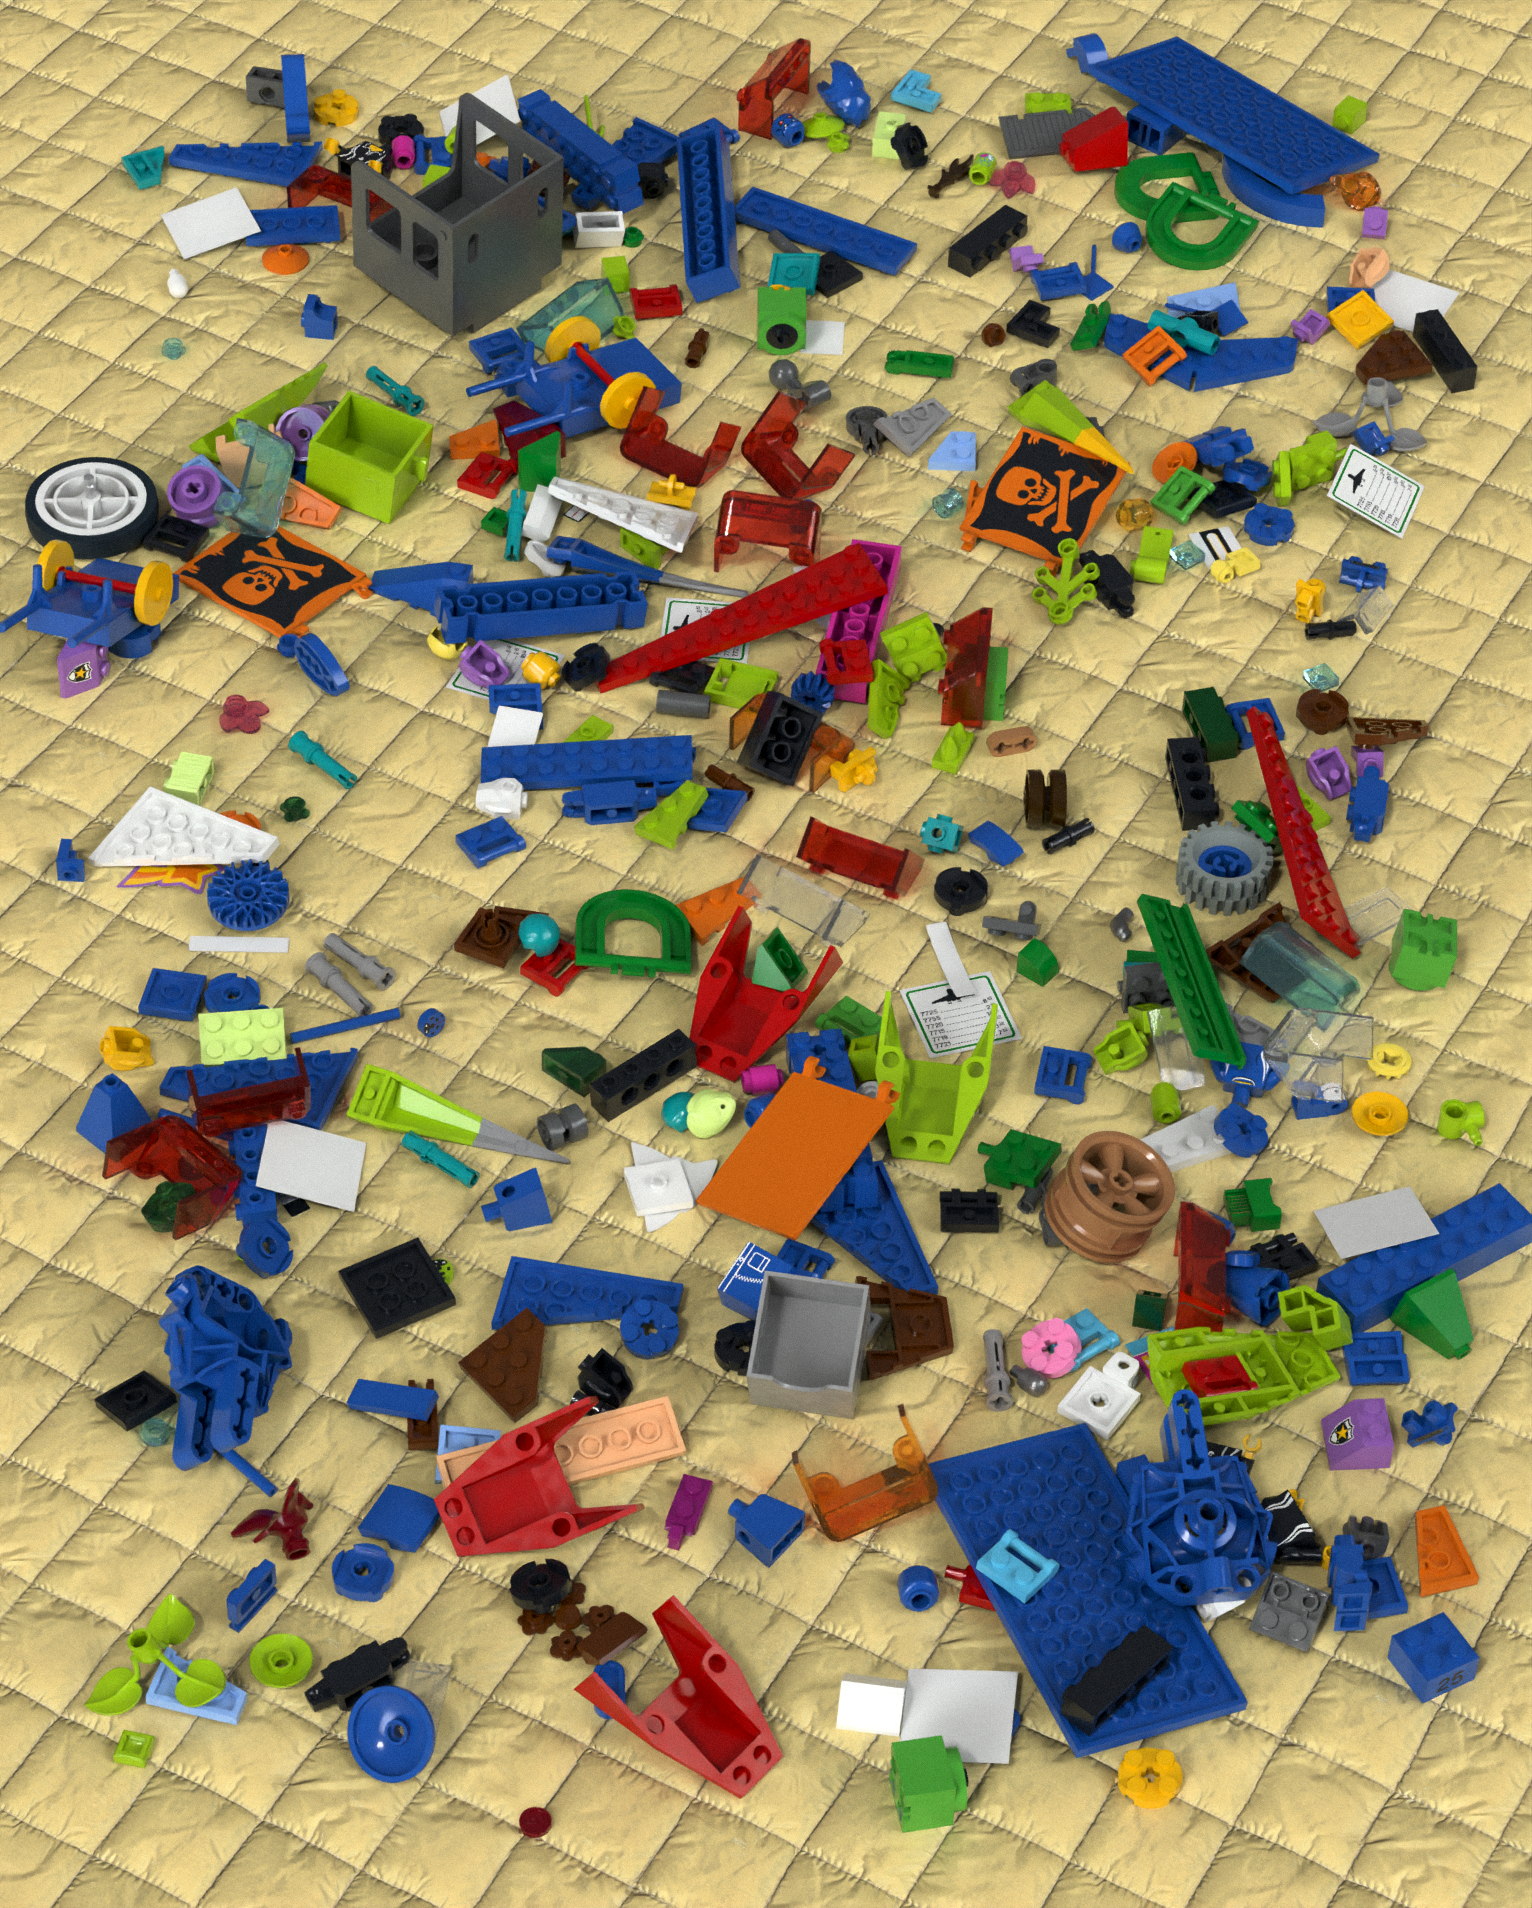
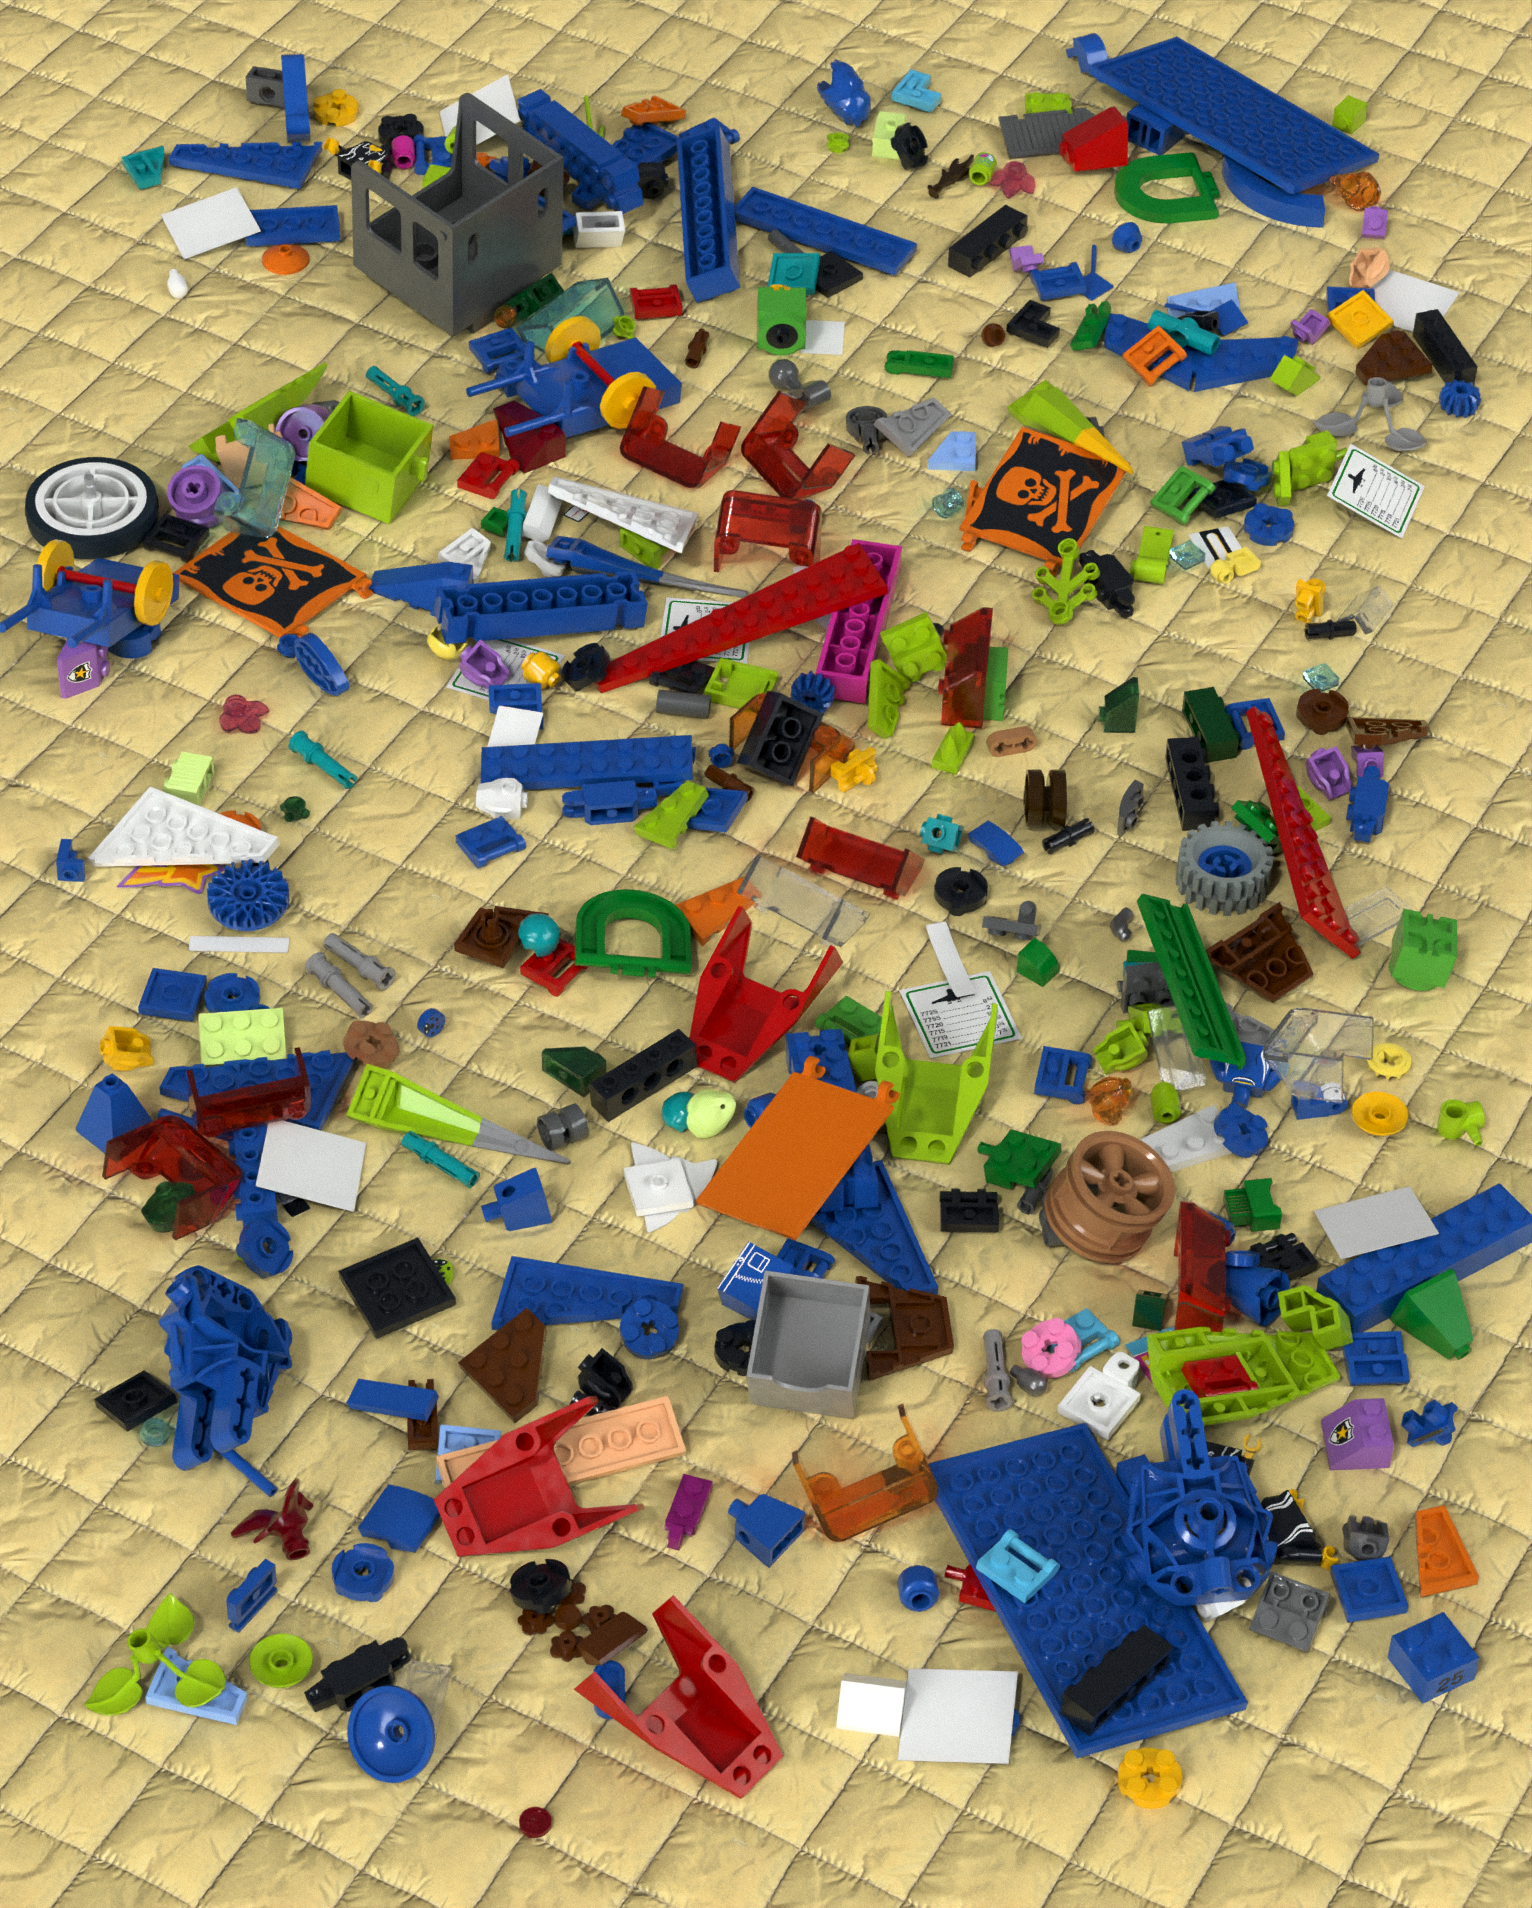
lime tile [113,1730,155,1768] -> none
clear light blue plate [162,338,186,360] -> none
clear red windscreen [287,165,394,222] -> none
blue piece [290,1008,400,1044] -> none
blue brick [301,294,338,340] -> none
green slope [518,431,561,492] -> none
lime plate [562,715,614,743] -> none
lime brick [601,256,629,294] -> none
green plate [623,227,644,248] -> none
yellow hips [647,474,696,511] -> none
clear red windscreen [737,38,811,140] -> none
dark pink brick [741,1064,783,1095] -> none
green slope [752,927,808,991] -> none
blue head [771,113,805,147] -> none
lime dish [802,112,844,138] -> none
red plate [819,638,873,685] -> none
bright green piece [889,1735,969,1833] -> none
dark grey piece [1010,359,1057,396] -> none
clear yellow head [1116,498,1154,532] -> none
green piece [1145,182,1259,270] -> none
orange dish [1152,442,1198,484] -> none
clear light blue windscreen [1239,921,1360,1032] -> none
blue hips [1327,1535,1373,1631] -> none
blue hips [1339,556,1388,593] -> none
blue bracket [1352,421,1395,457] -> none
none -> medium nougat plate [343,1021,400,1069]
none -> white wing [438,528,491,584]
none -> dark green plate [494,273,565,329]
none -> orange wing [621,95,686,125]
none -> blue plate [709,744,735,768]
none -> clear orange hair [1084,1077,1132,1126]
none -> clear green slope [1098,677,1139,733]
none -> flat silver slope [1117,780,1144,837]
none -> lime slope [1269,355,1321,396]
none -> blue gear [1439,379,1481,418]

